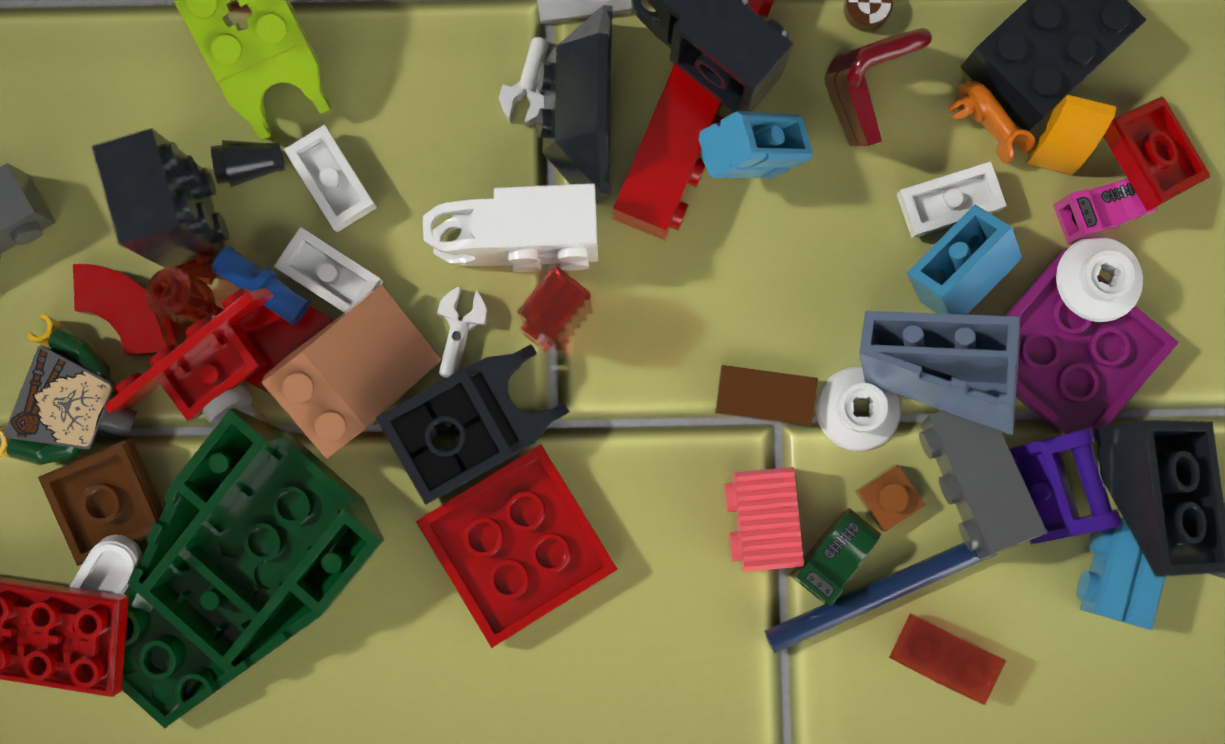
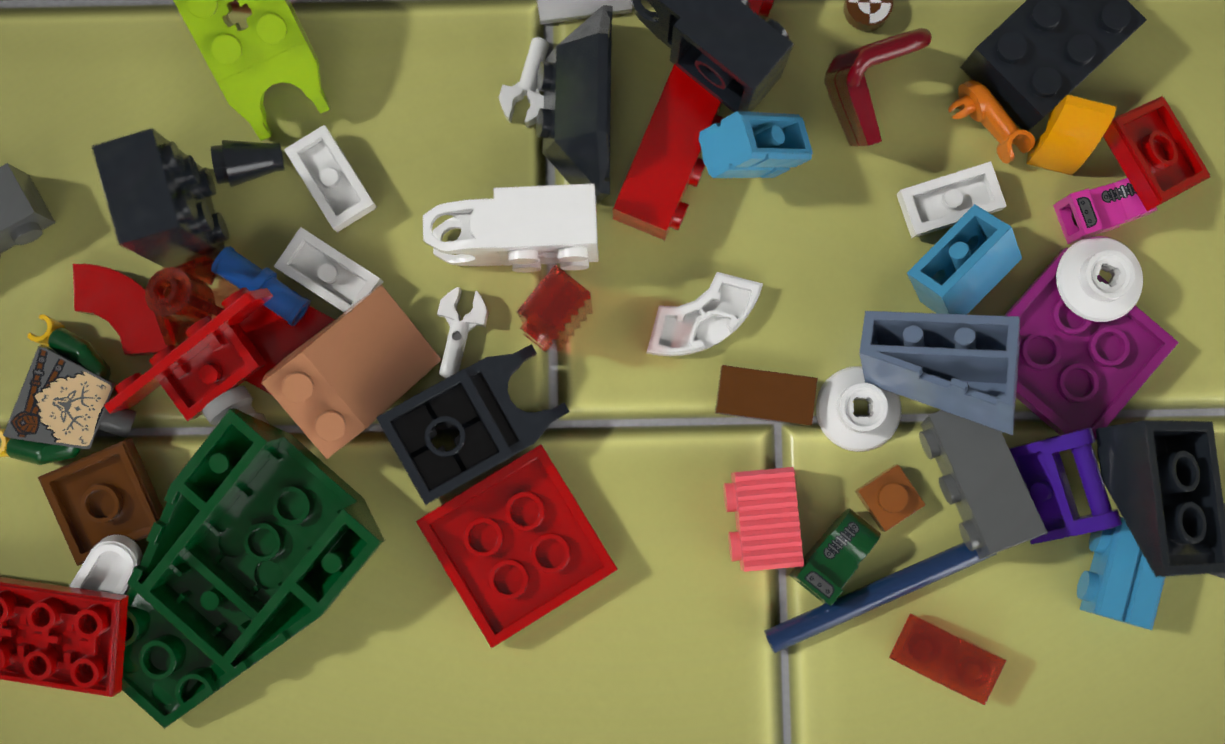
none -> white tile [647,272,763,356]

